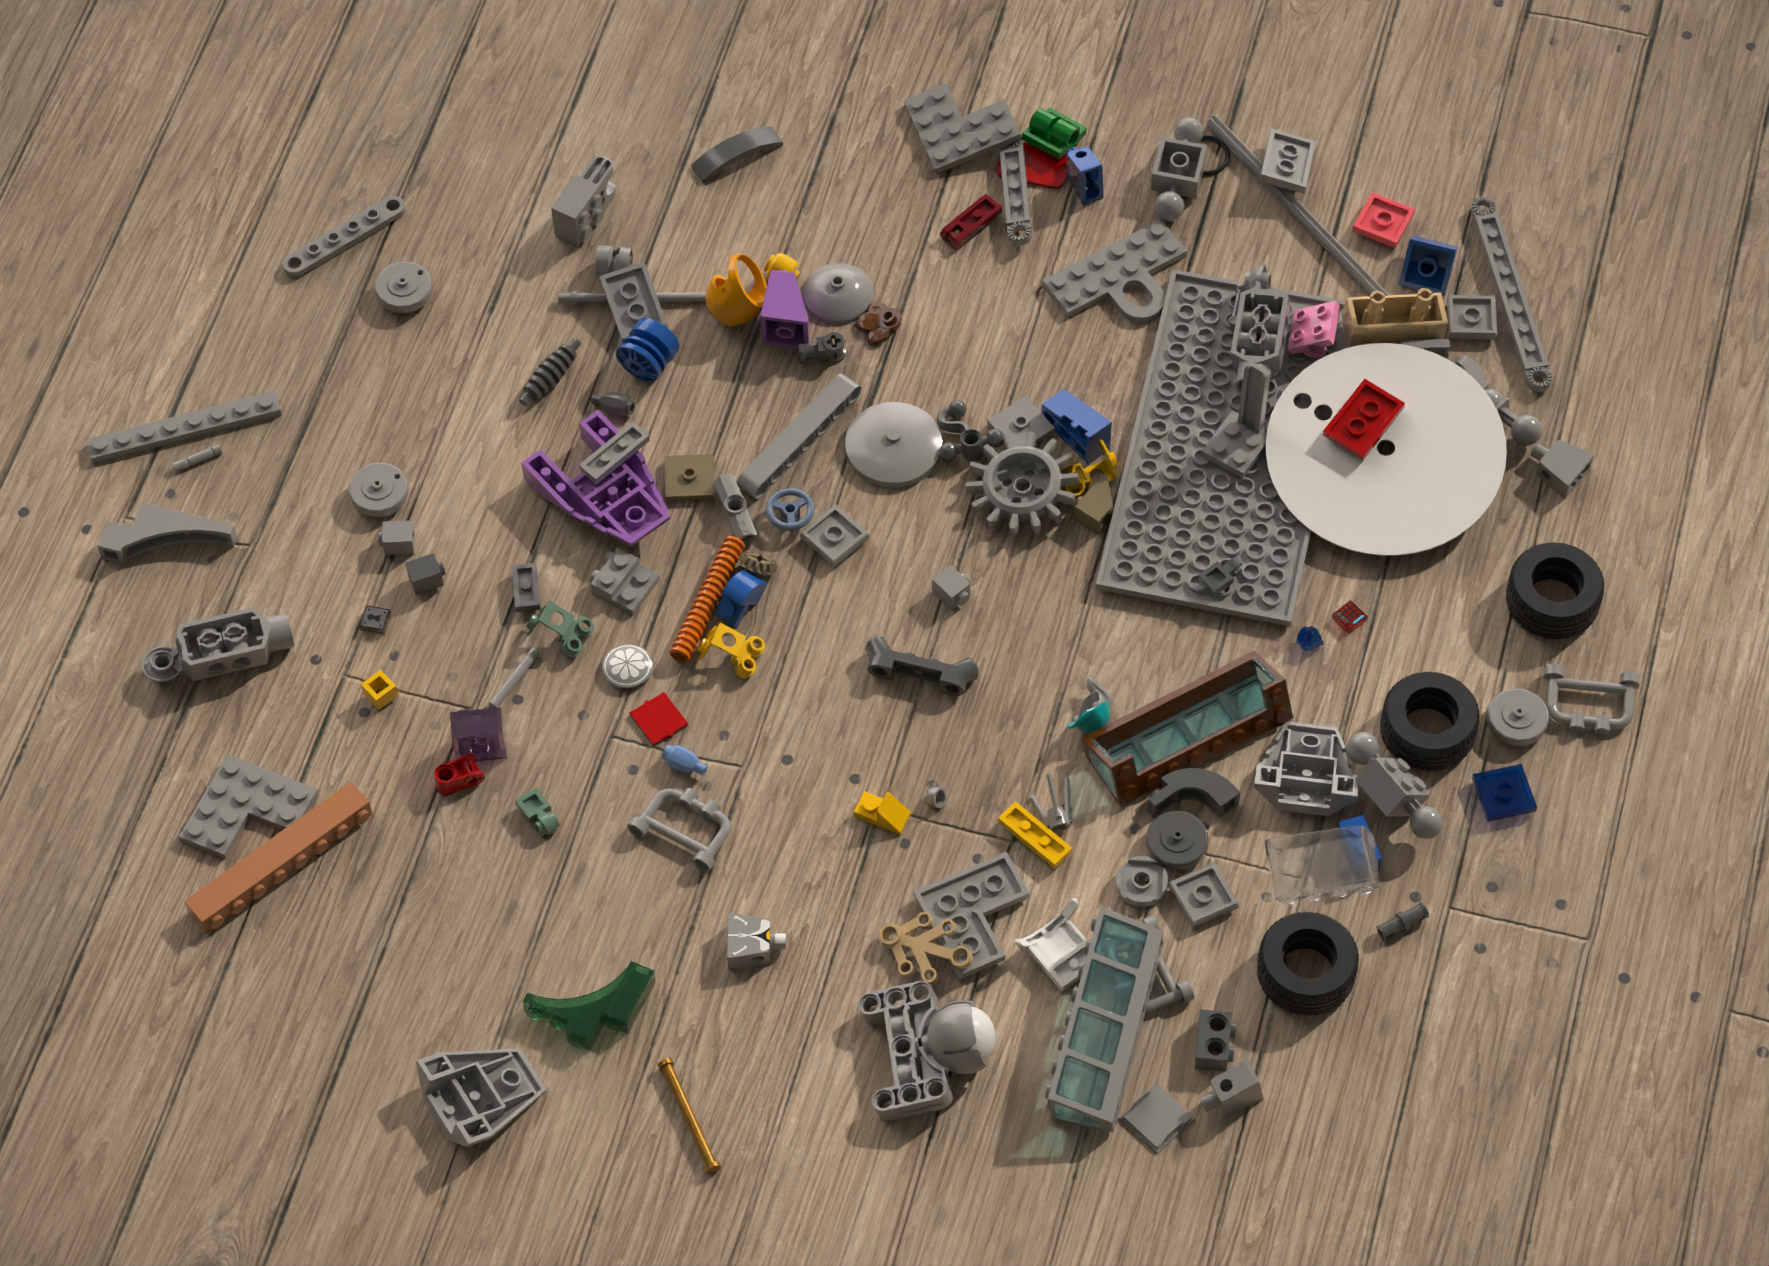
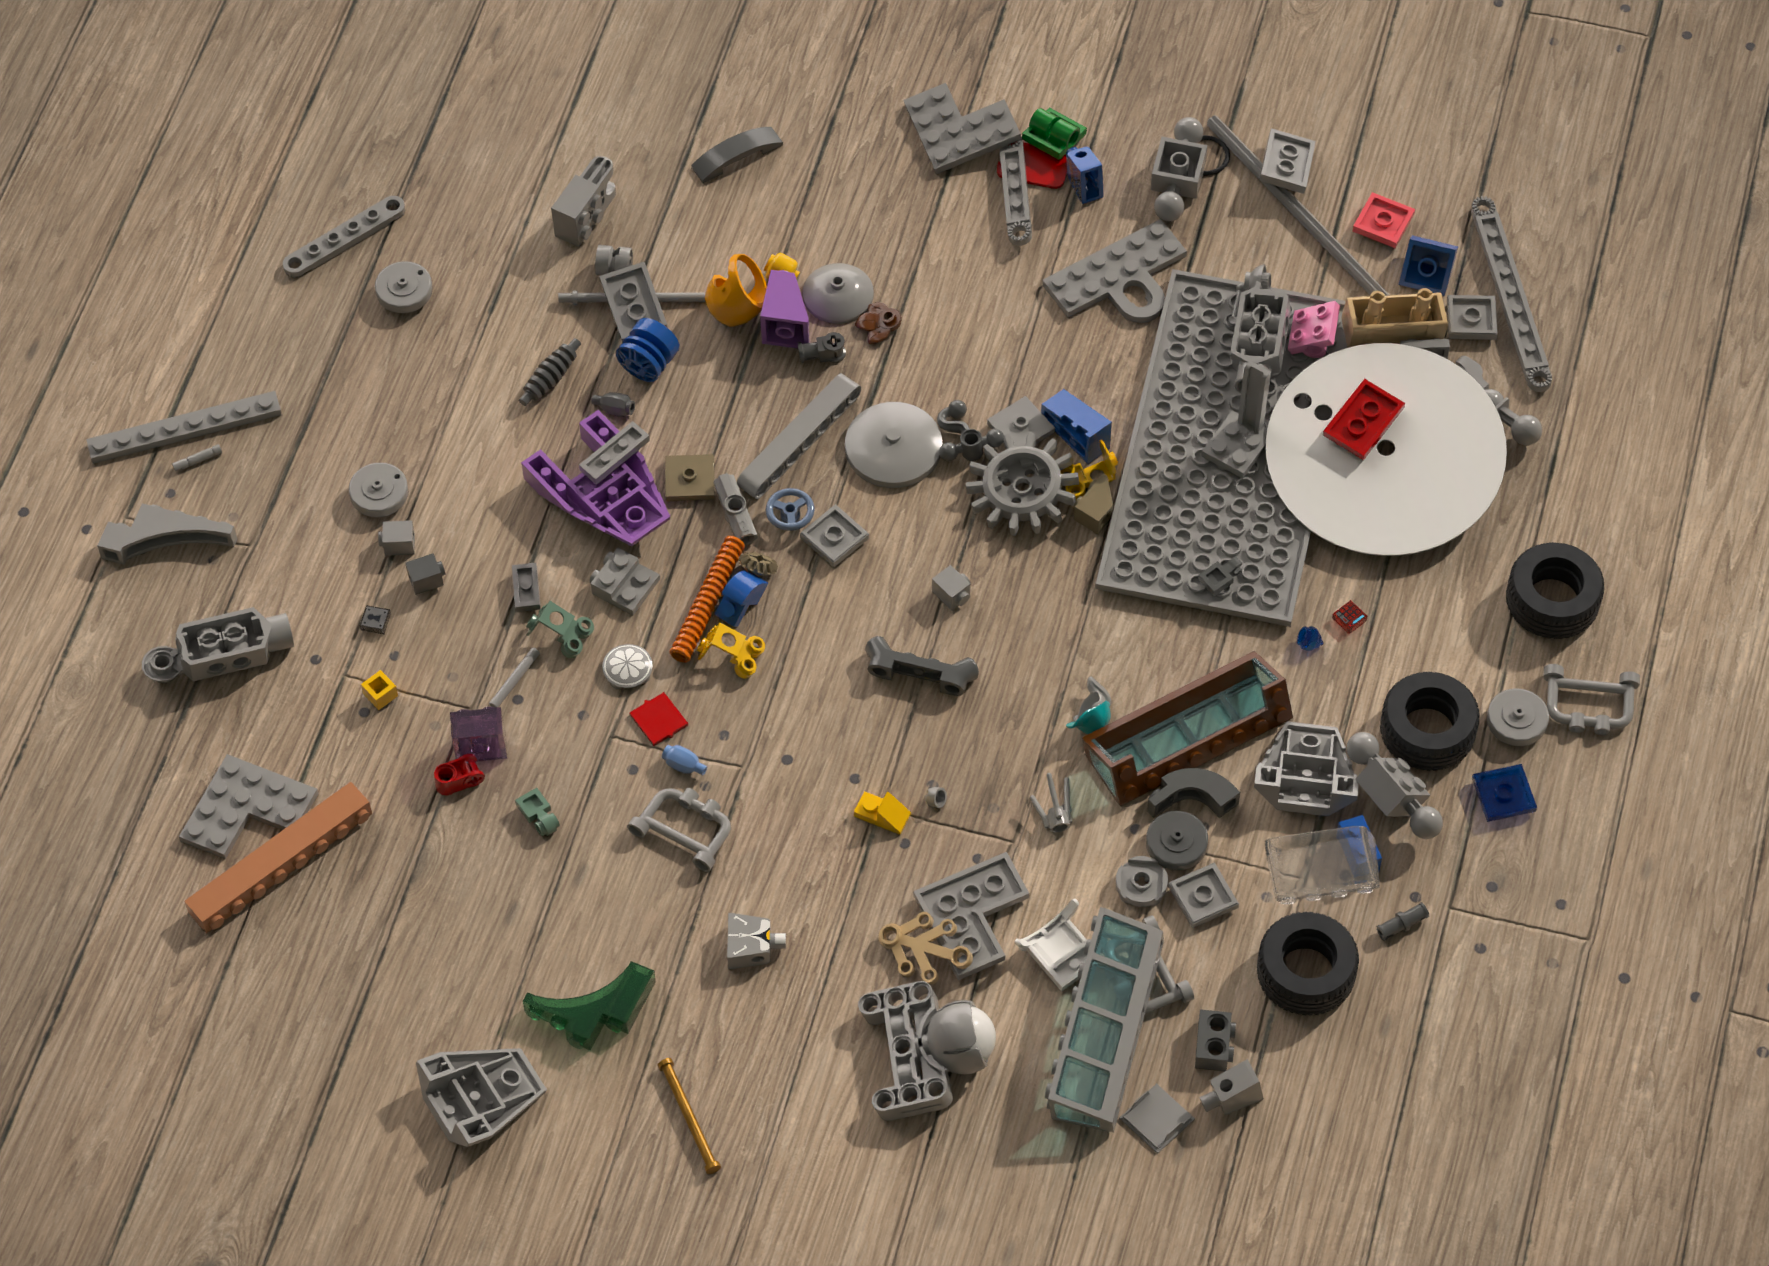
dark red plate [940,193,1002,250] -> none
yellow plate [998,801,1072,869] -> none
light grey torso [1531,440,1594,499] -> none

